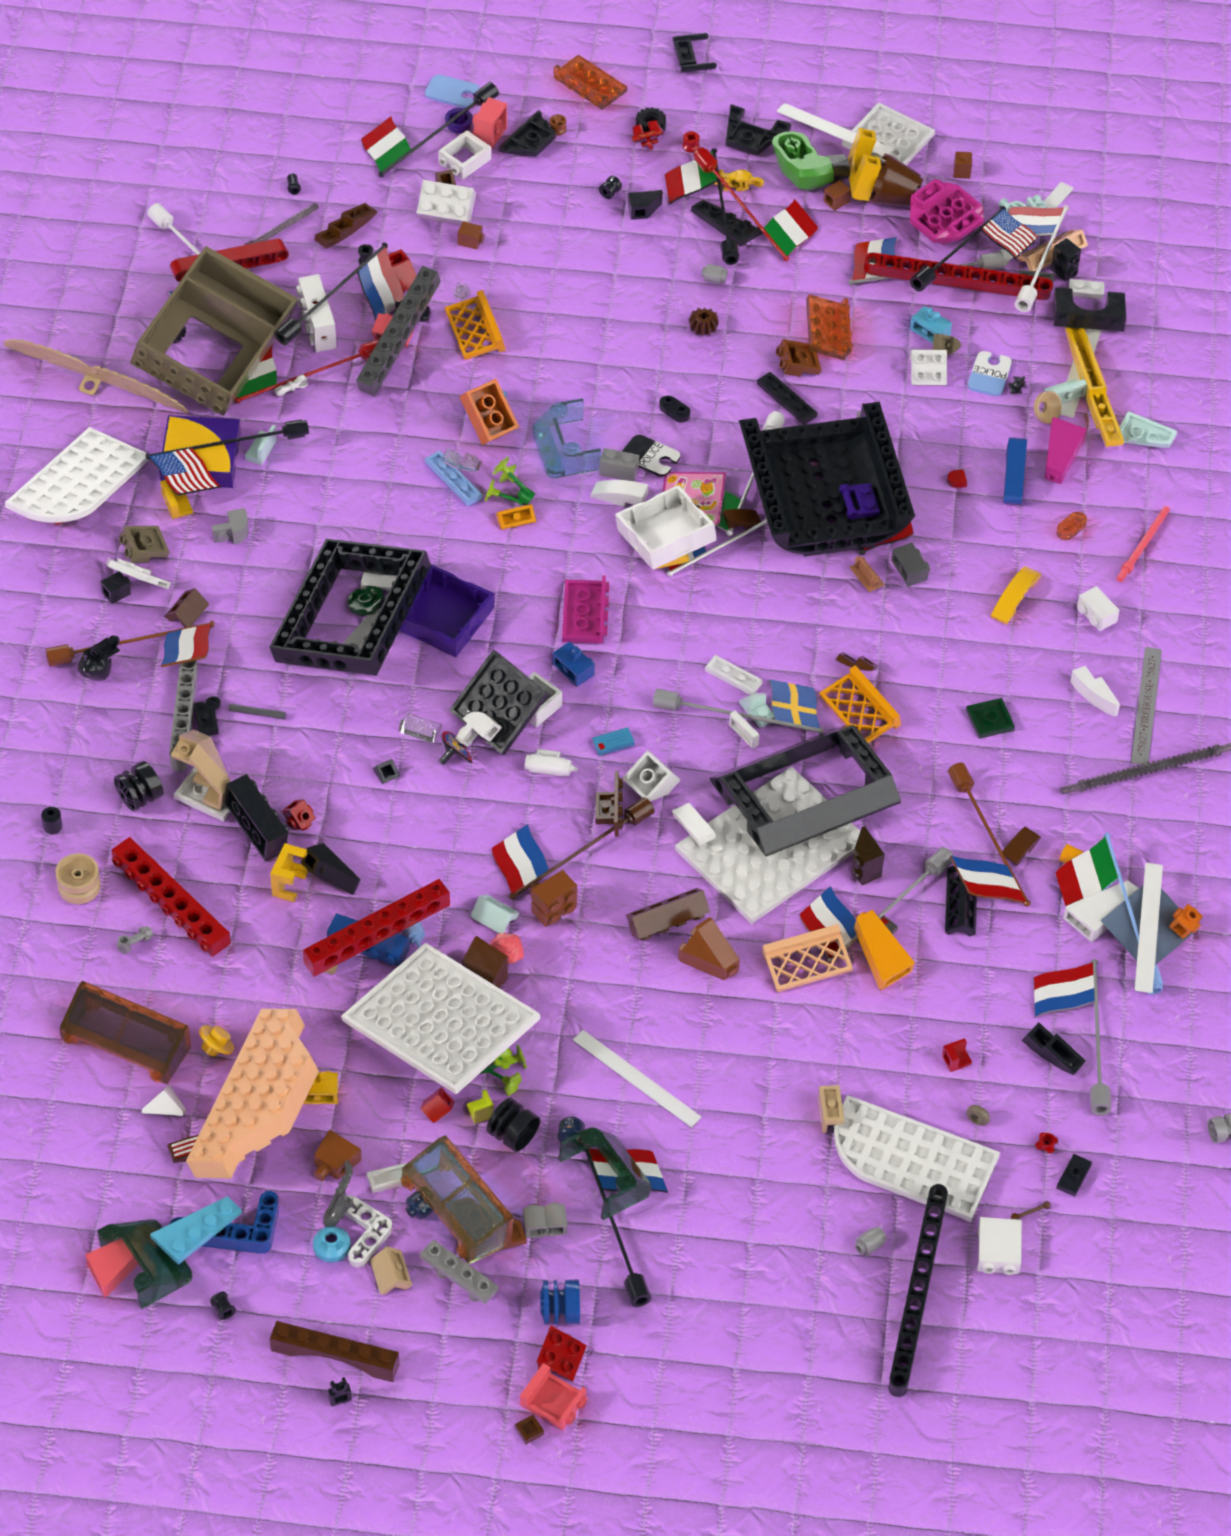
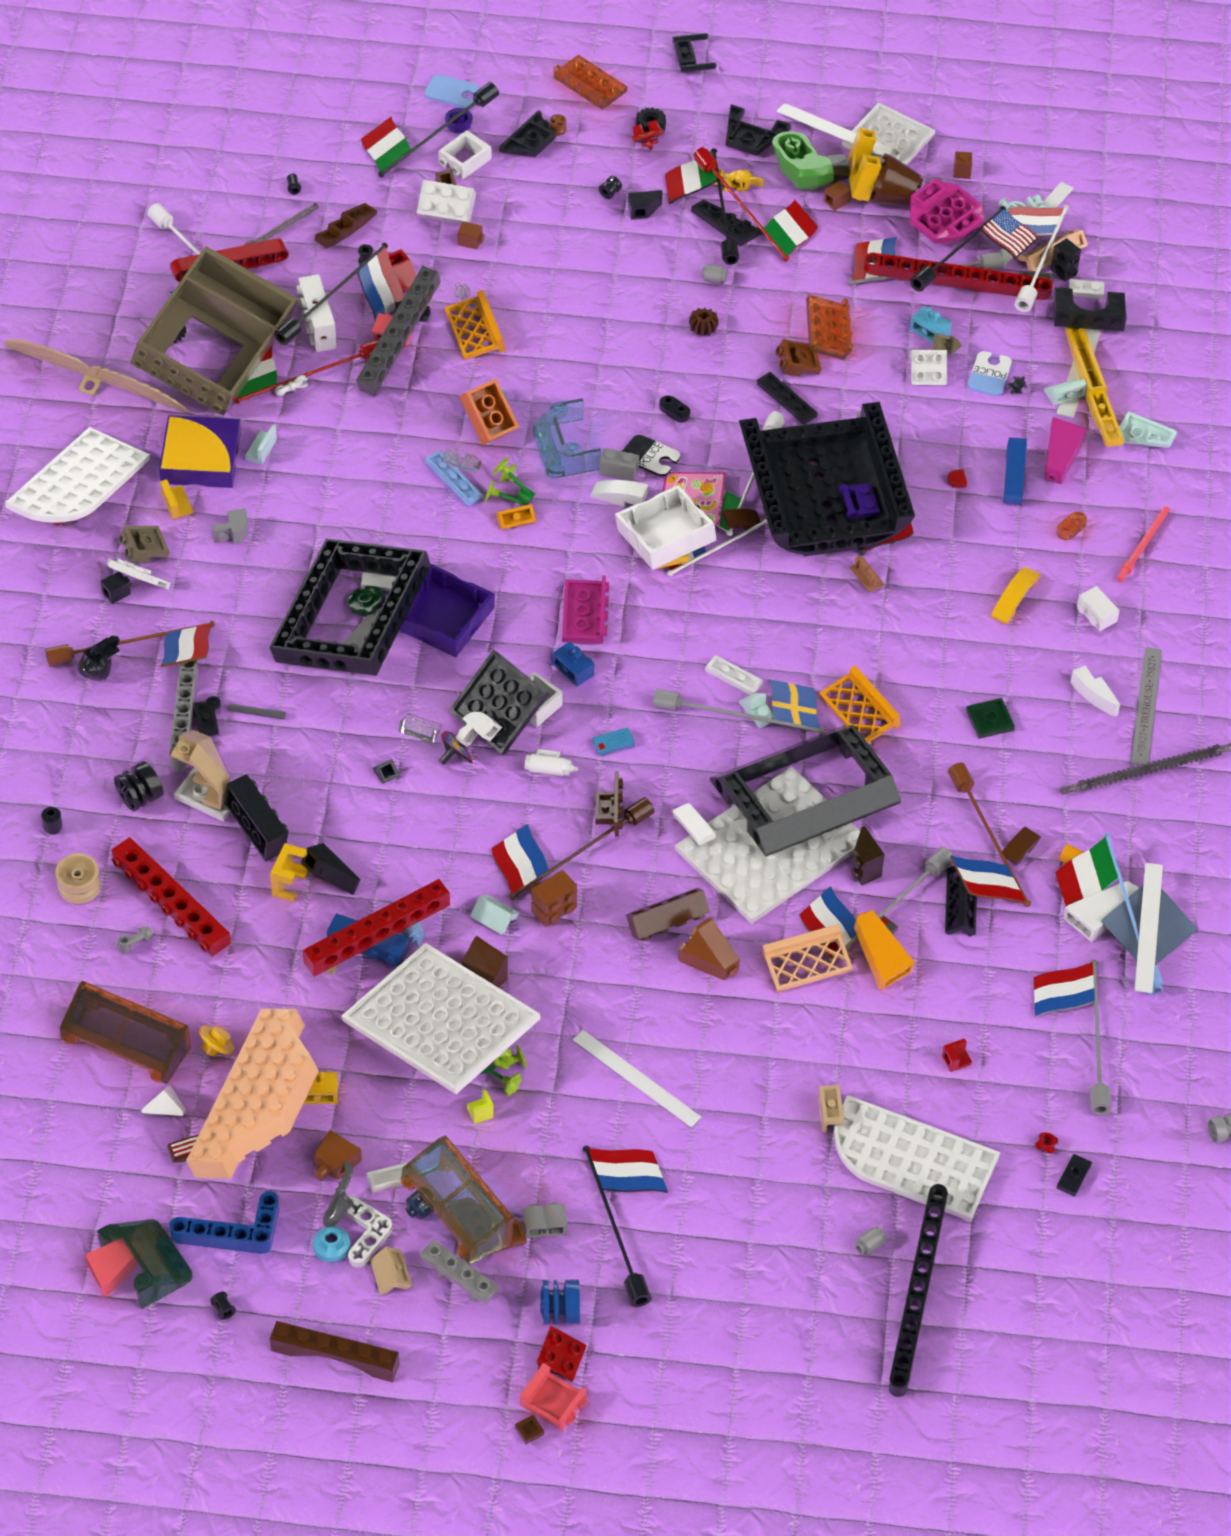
flag [145,419,309,495] -> none
medium azure wing [150,1196,242,1265] -> none
reddish brown panel [165,588,209,627] -> none
red brick [281,799,316,831] -> none
black plate [328,1377,352,1407] -> none
red panel [420,1087,455,1123] -> none
coral brick [473,97,507,149] -> none
black wheel [486,1097,540,1153] -> none
coral hair [490,932,524,964] -> none
dark blue head [558,1116,585,1148] -> none
windscreen [558,1127,652,1220] -> none
white slope [623,750,681,802] -> none
red wheel [683,131,700,153] -> none
white tile [729,710,759,749] -> none
reddish brown slope [836,652,878,671] -> none
dark grey brick [891,543,930,587] -> none
dark tan piece [966,1105,990,1126] -> none
white panel [977,1217,1022,1275] -> none
reddish brown hinge [1011,1201,1051,1220] -> none
black slope [1021,1022,1086,1075] -> none
tan piece [1034,391,1062,424] -> none
orange brick [1168,904,1203,939] -> none

